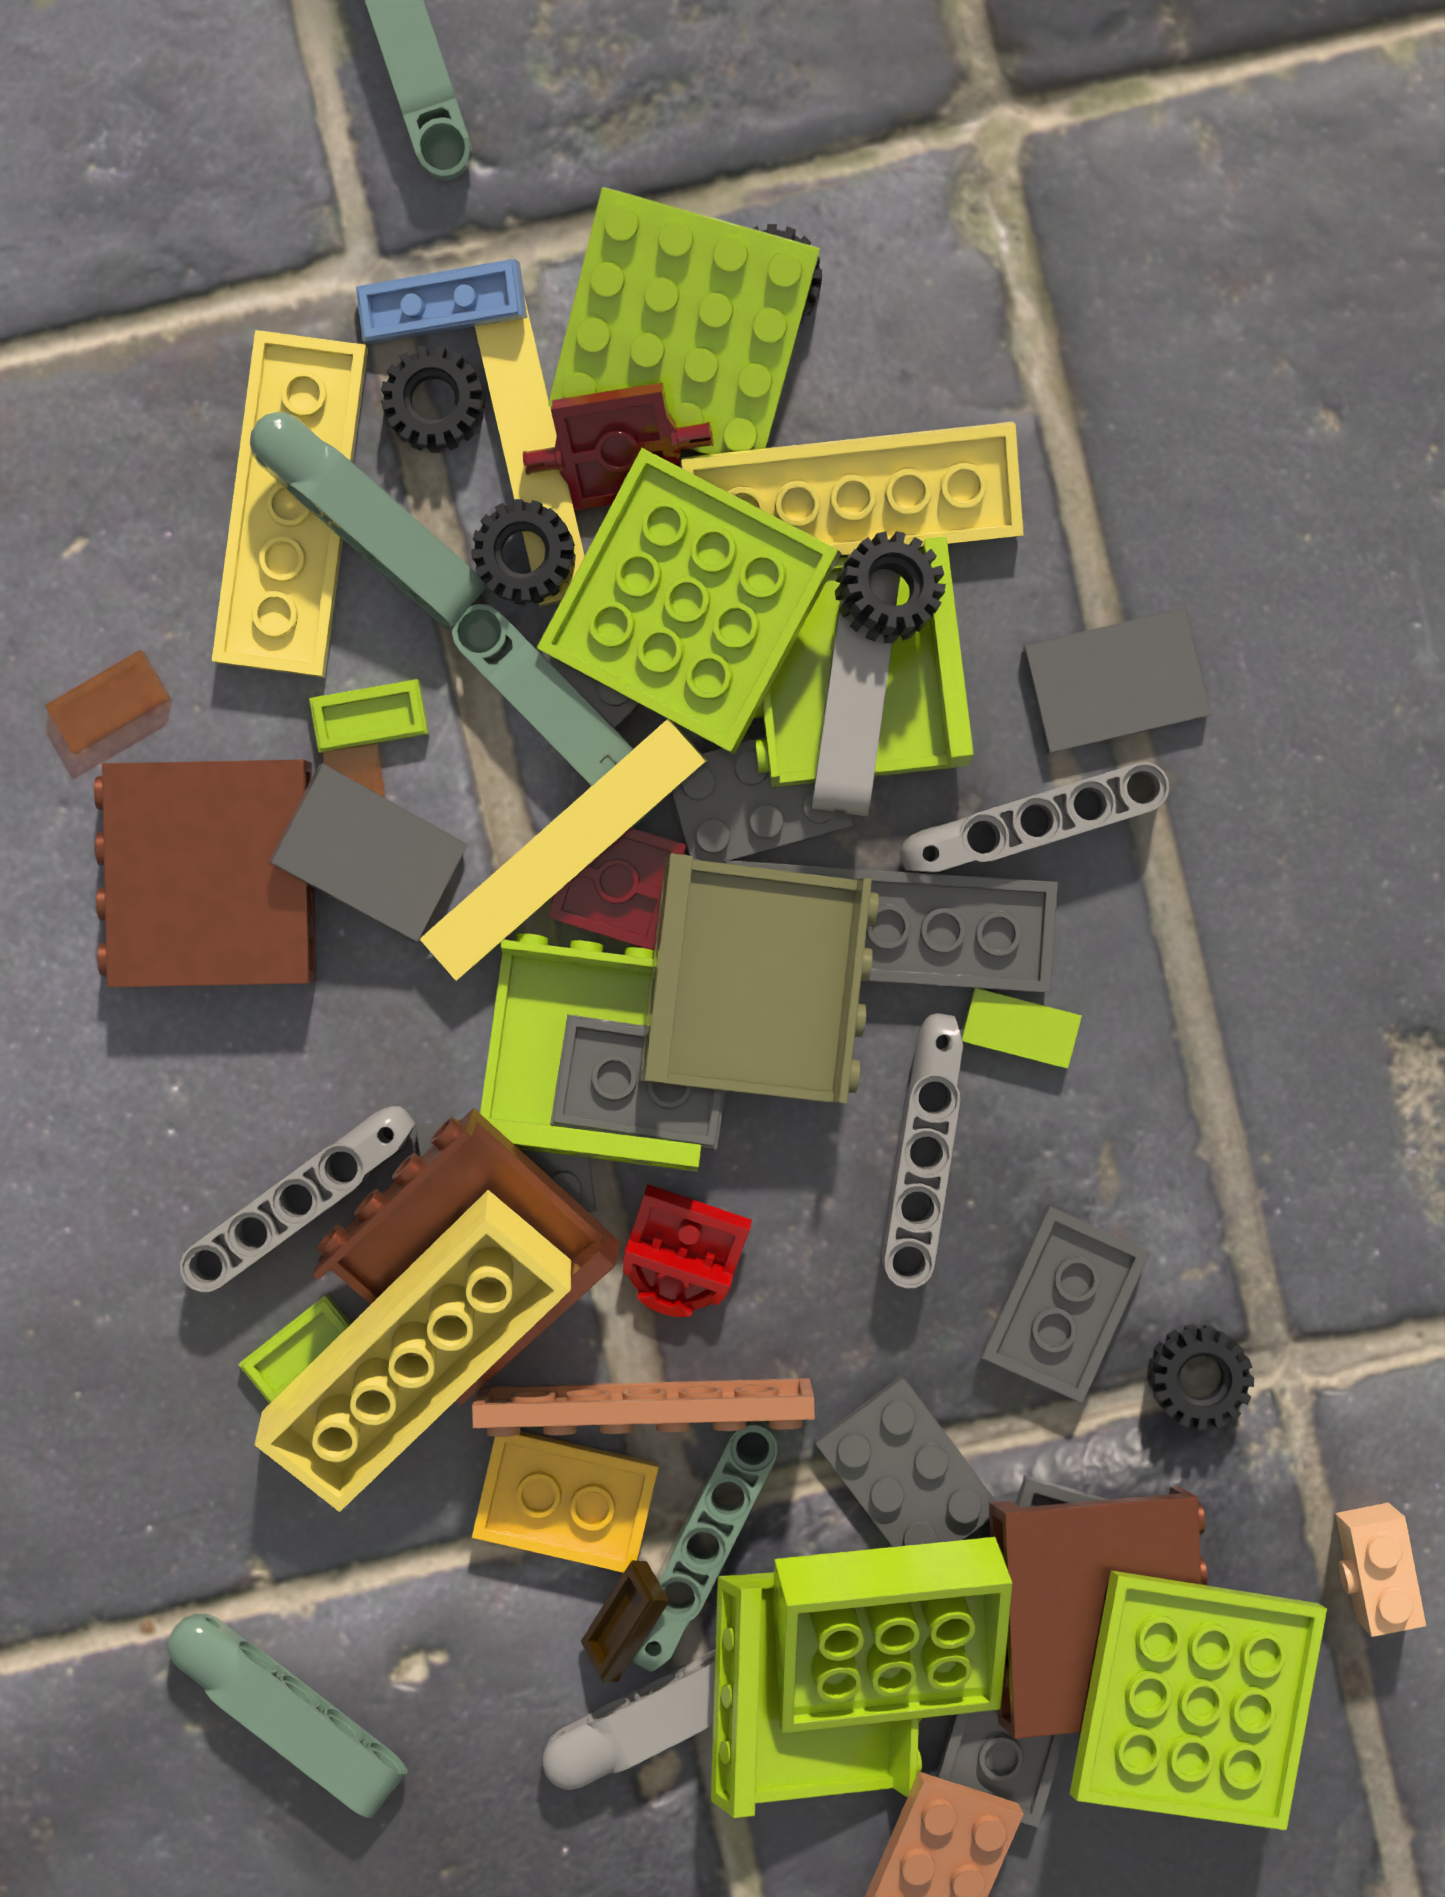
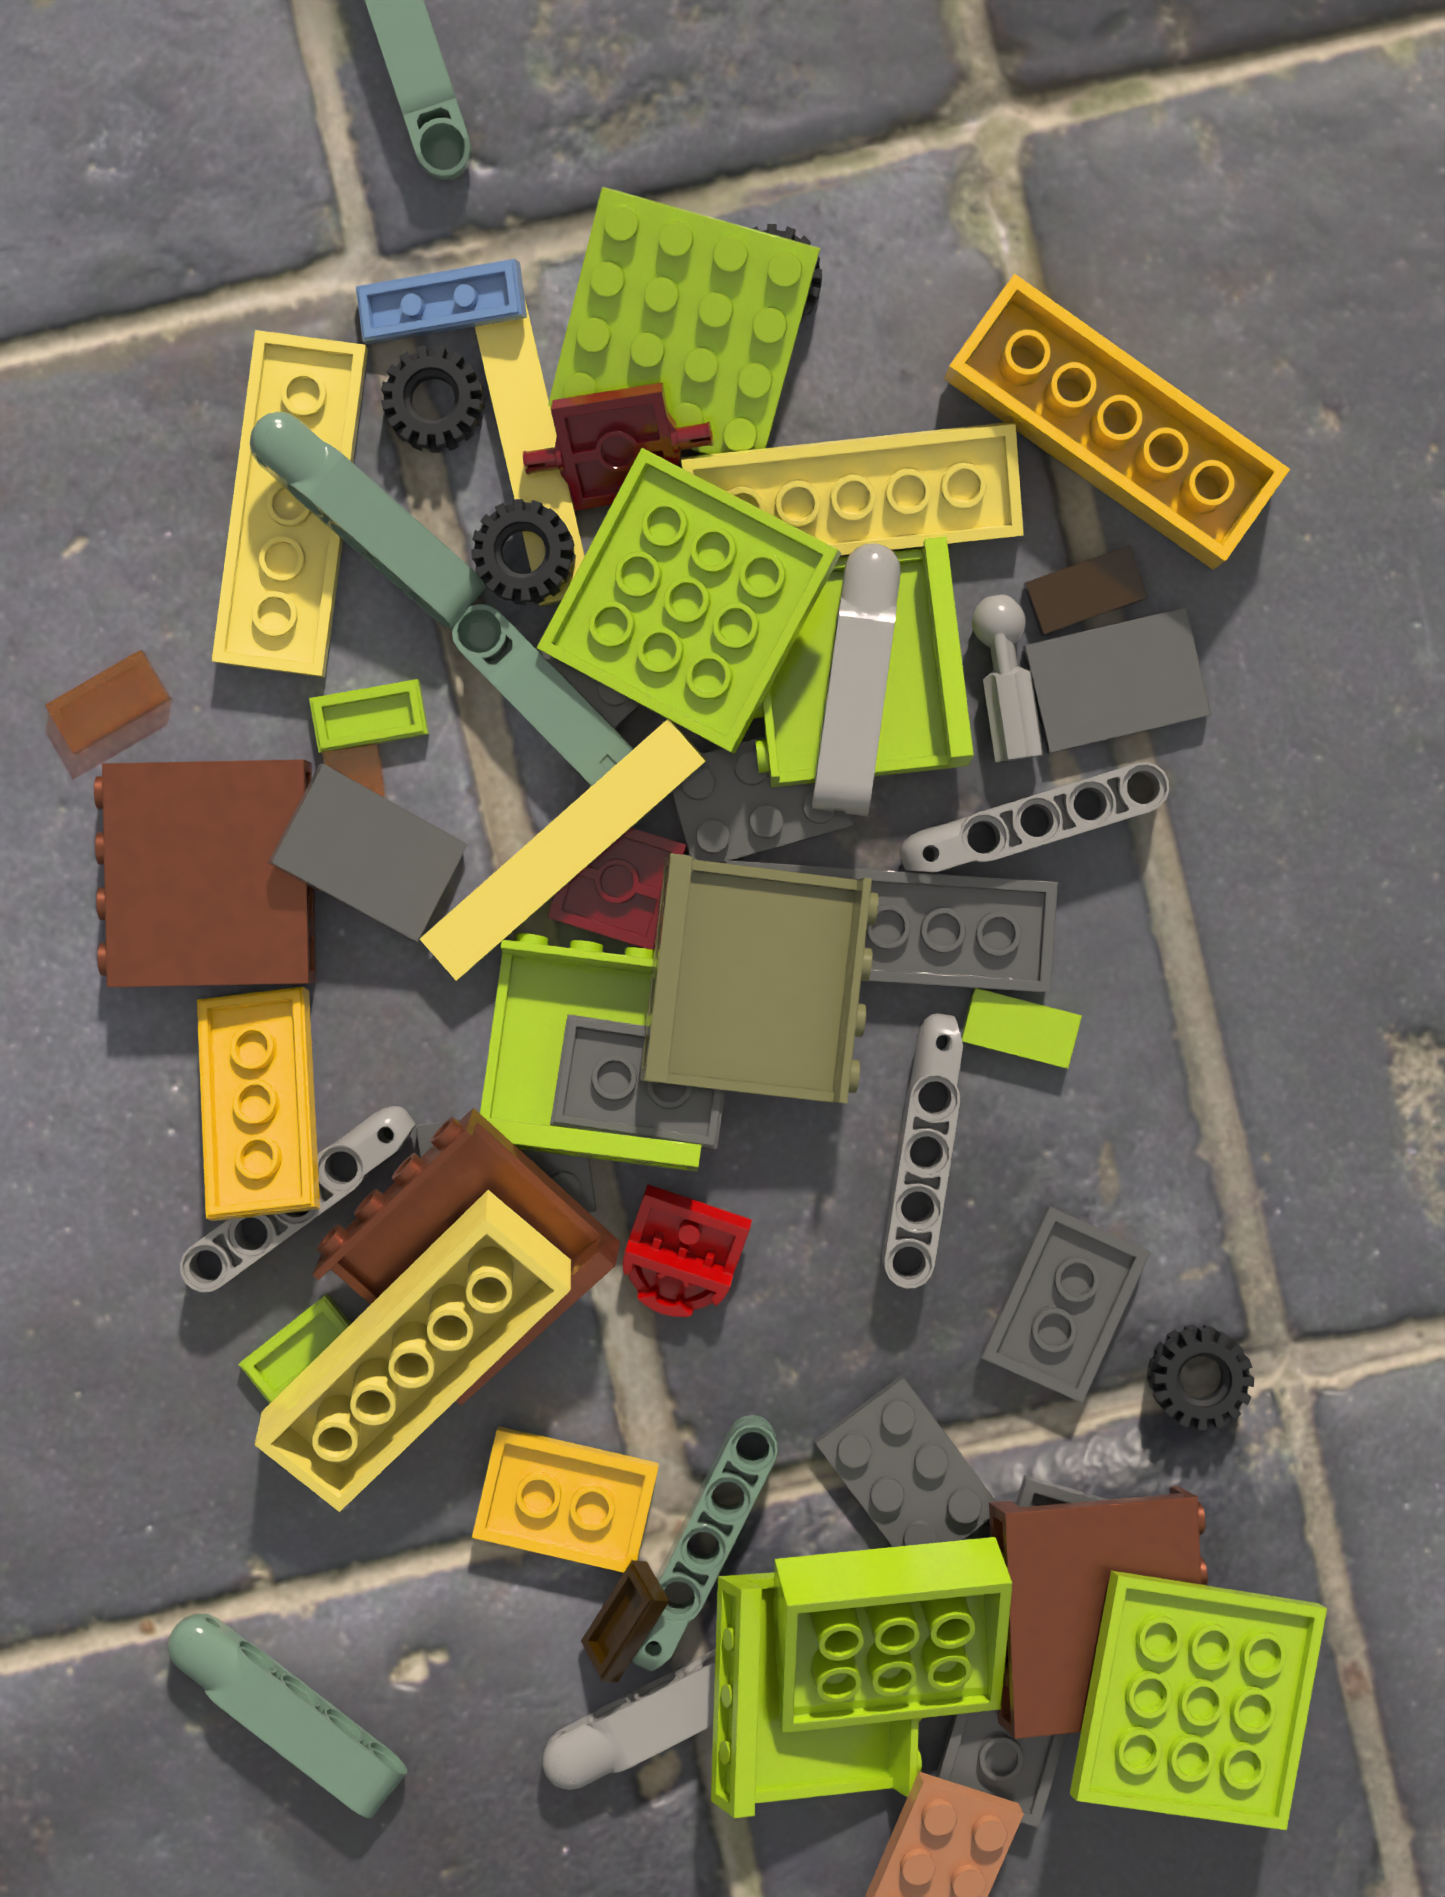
nougat plate [472,1378,815,1437] -> none
black tyre [835,531,946,643] -> none
light nougat brick [1335,1503,1426,1637] -> none
none -> yellow tile [197,987,320,1221]
none -> yellow brick [944,273,1290,570]
none -> light grey piece [972,594,1043,762]
none -> dark brown tile [1023,545,1148,636]

